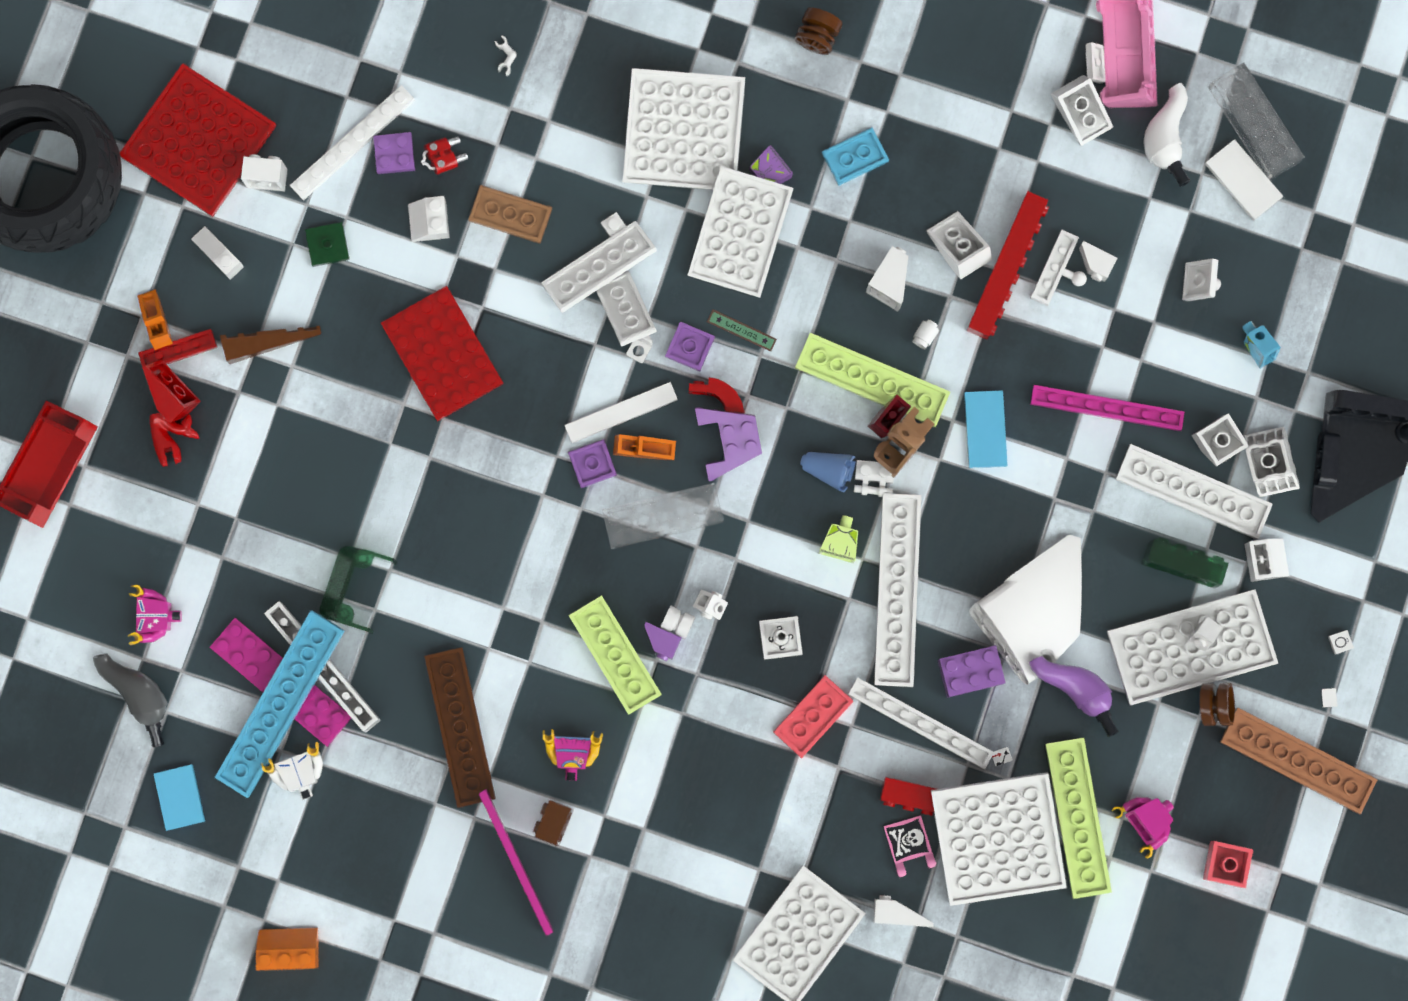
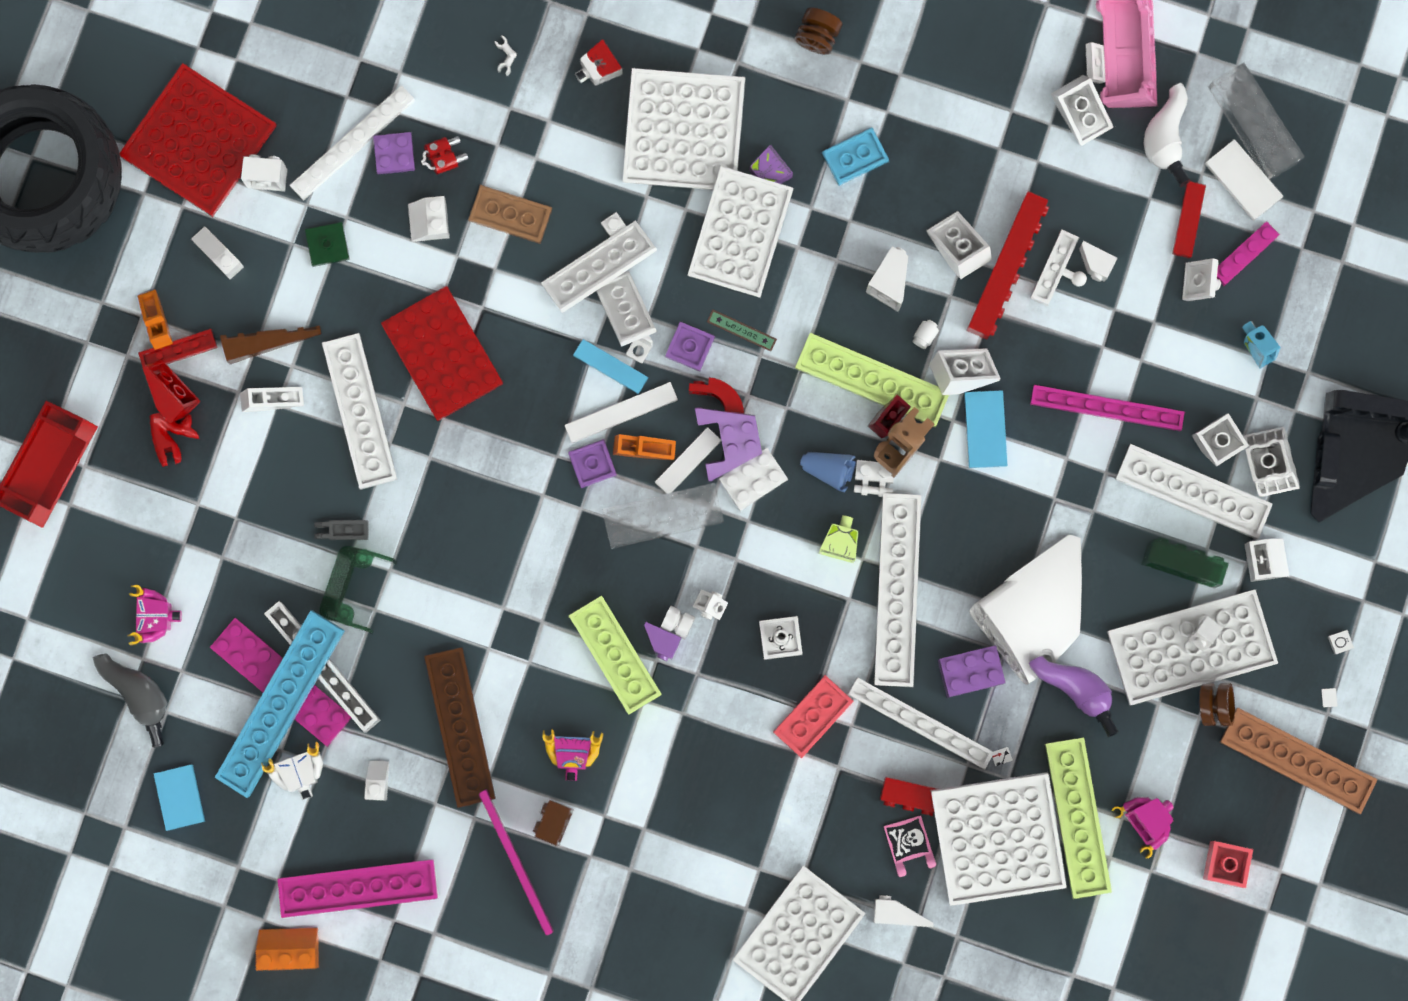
none -> white slope [240,387,304,412]
none -> dark pink plate [277,860,438,918]
none -> dark grey hinge [314,520,369,540]
none -> white plate [322,333,398,490]
none -> white slope [365,761,389,801]
none -> medium azure tile [573,339,648,394]
none -> torso [575,40,623,85]
none -> white tile [655,427,721,496]
none -> white plate [719,448,788,511]
none -> white slope [930,348,1001,395]
none -> red tile [1172,182,1206,258]
none -> dark pink plate [1217,221,1280,286]

